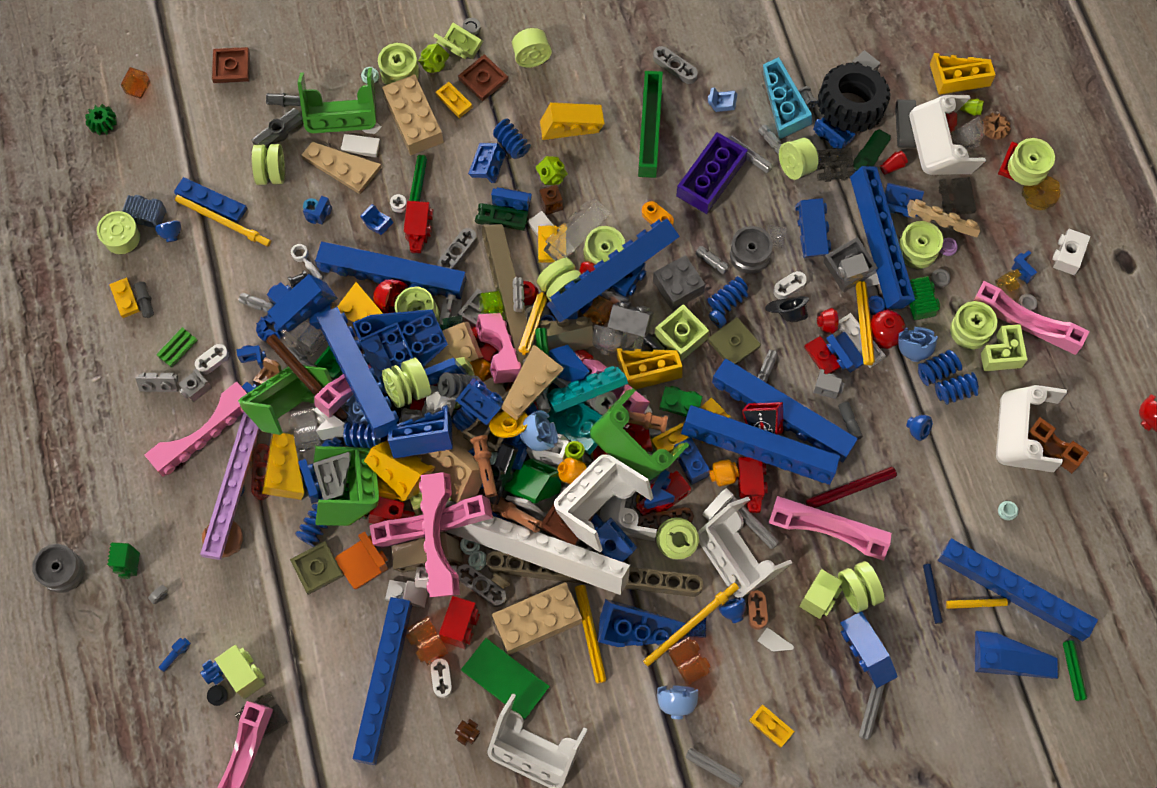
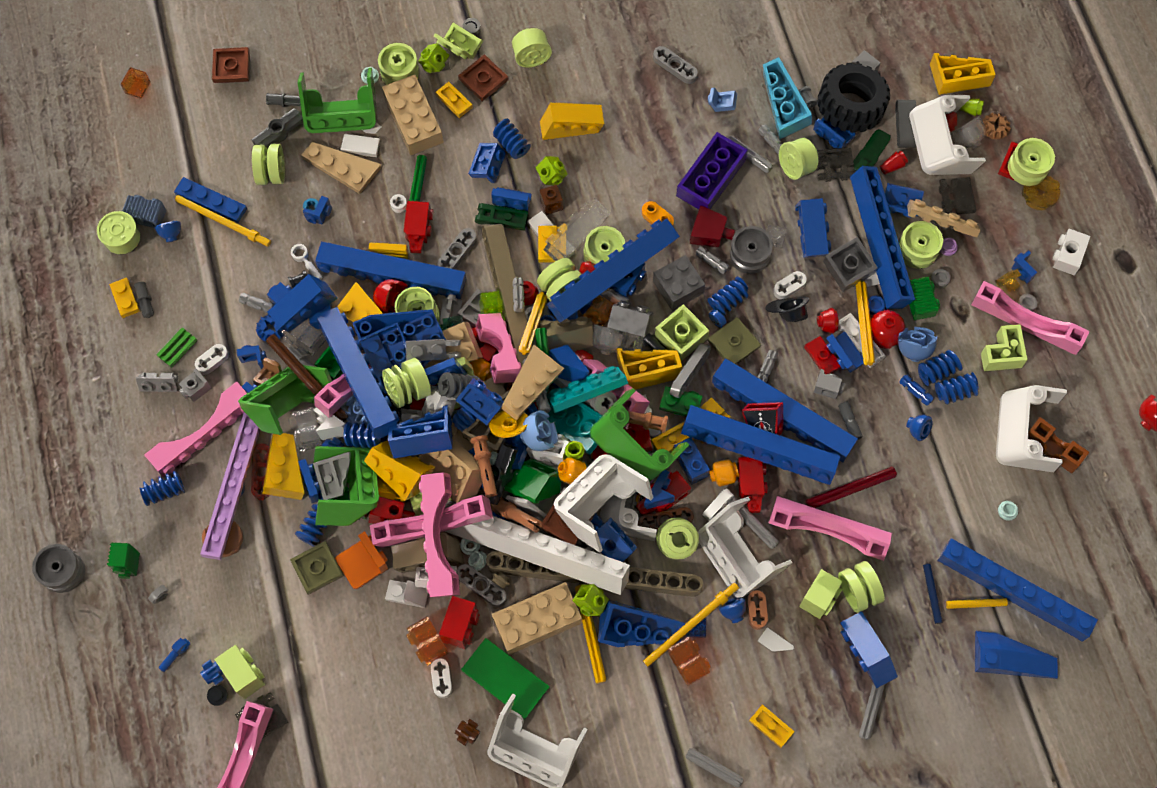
green gear [85,104,117,135] -> none
blue brick [352,597,413,766] -> none
blue bracket [360,204,394,235] -> none
green brick [638,71,663,178] -> none
light blue cylinder [657,685,699,719] -> none
light grey brick [838,253,869,283] -> none
yellowish green wheel [950,301,998,350] -> none
green axle [1063,640,1087,701] -> none
none -> blue piece [140,471,185,506]
none -> yellow tile [369,242,408,259]
none -> light grey hinge [406,339,461,361]
none -> lime brick [572,584,609,616]
none -> light grey beam [670,343,711,398]
none -> dark red torso [690,205,736,247]
none -> blue axle [900,374,934,406]

